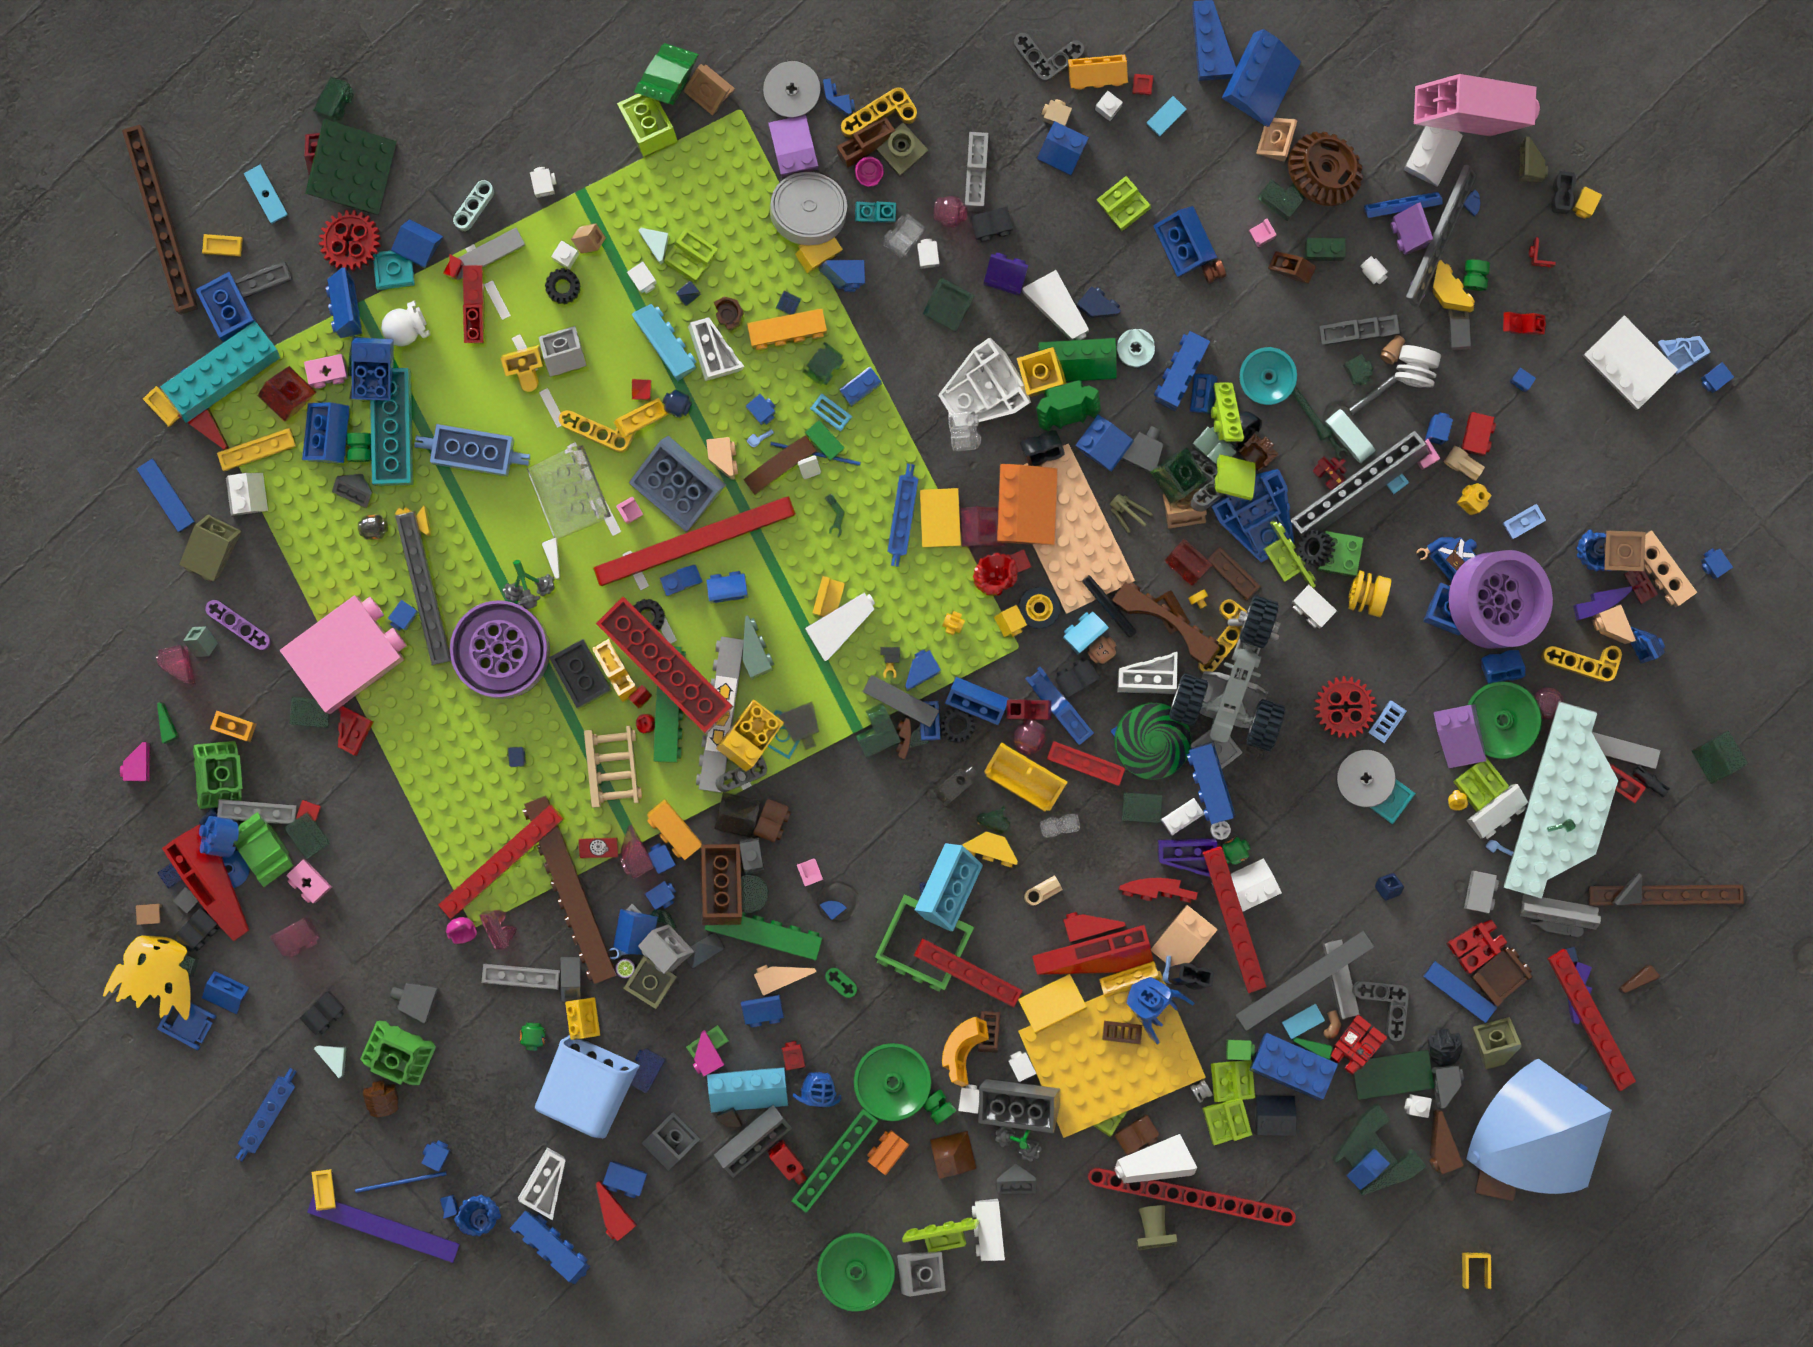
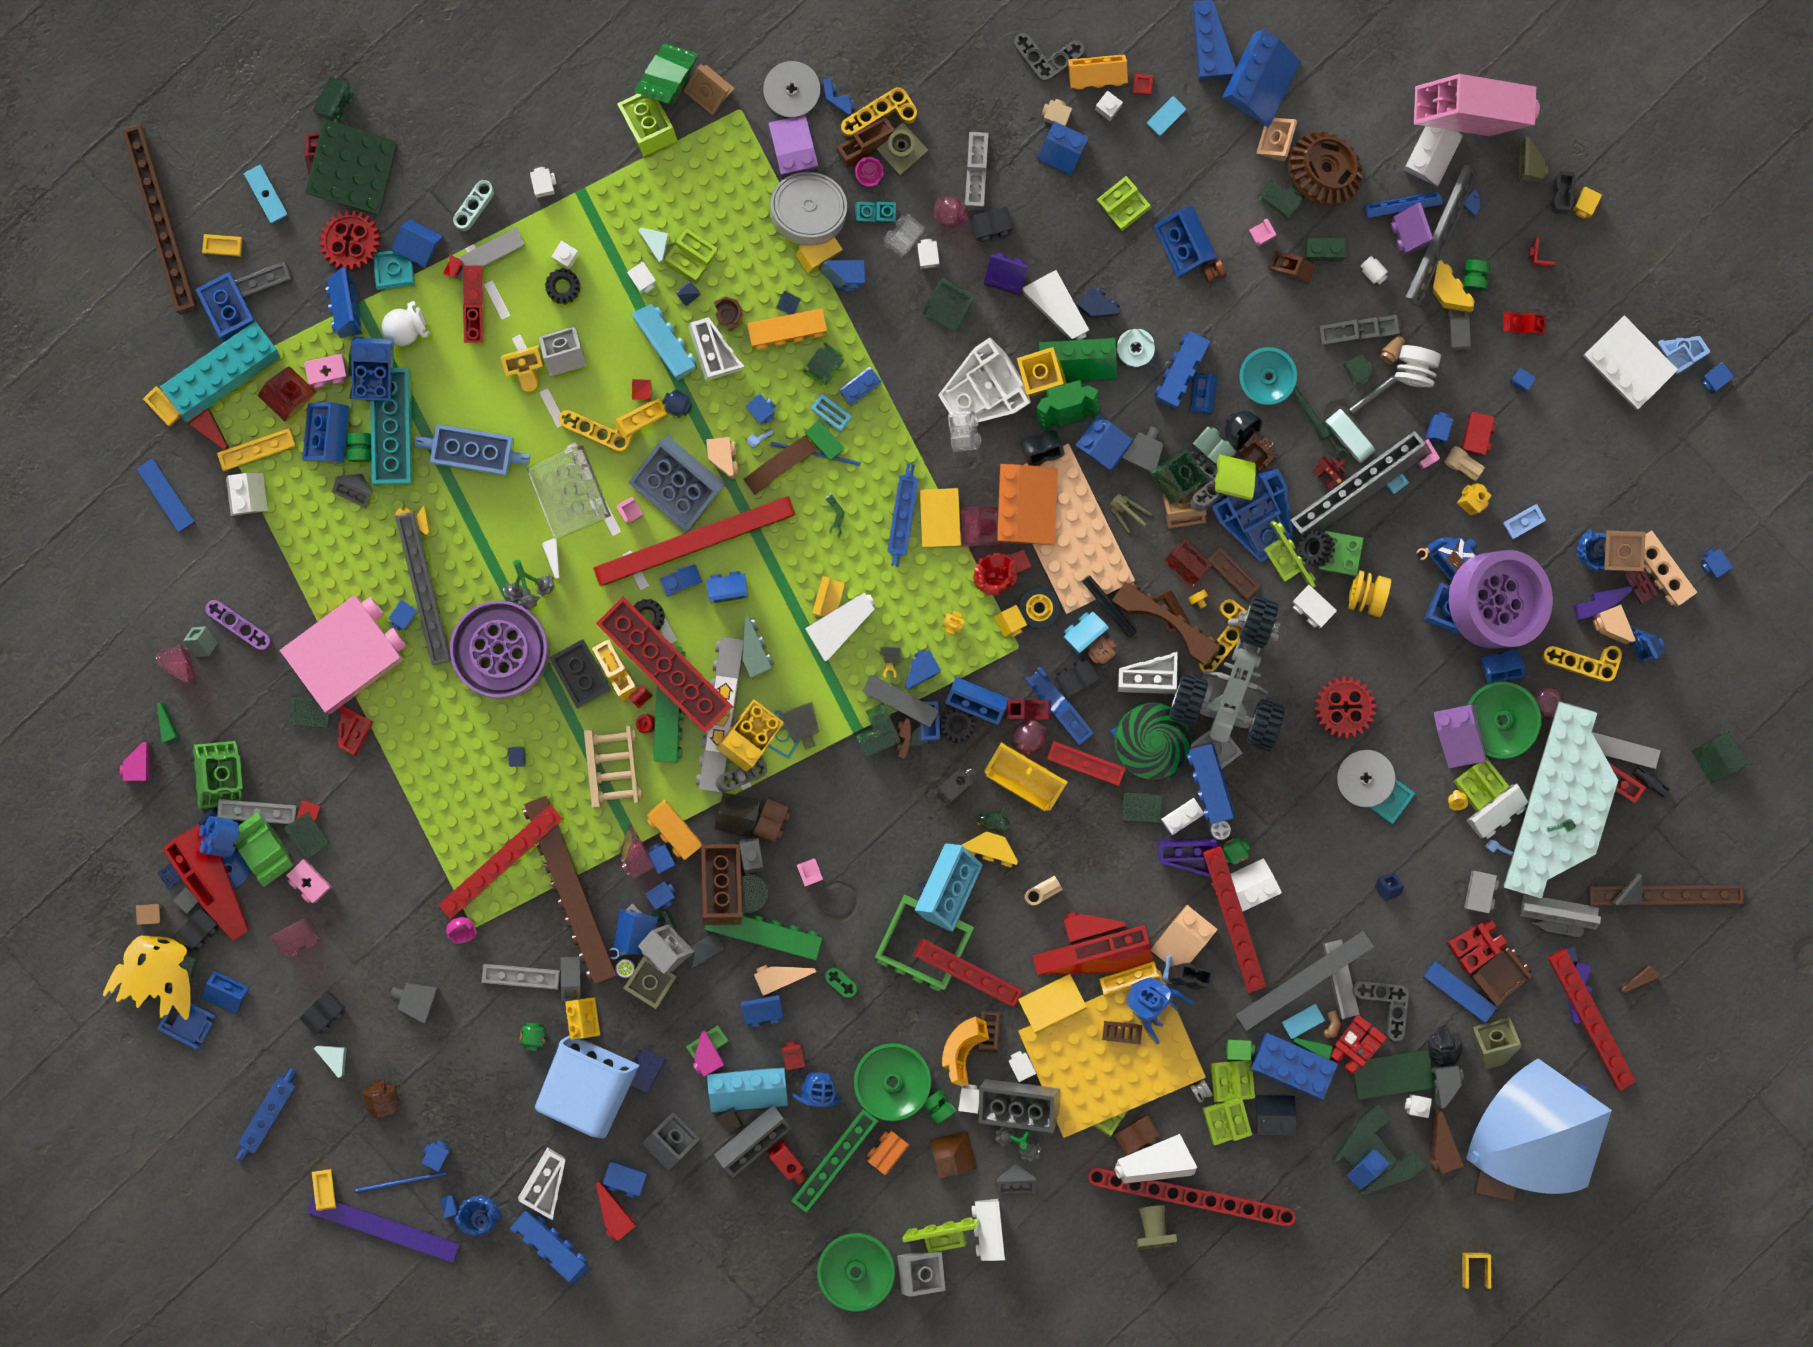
olive slope [179,515,242,581] -> none
light orange brick [210,711,256,742] -> none
clear smoke head [358,515,388,540] -> none
bright green slope [360,1021,436,1085] -> none
clear pink tile [479,910,517,949] -> none
medium nougat panel [571,224,606,253] -> none
red slope [578,838,618,858] -> none
white slope [798,456,821,479] -> none
blue tile [820,901,846,920] -> none
clear brick [1039,814,1081,838] -> none
red slope [1118,878,1198,903] -> none
lime bracket [1211,383,1244,441] -> none
light blue slope [1368,701,1407,743] -> none

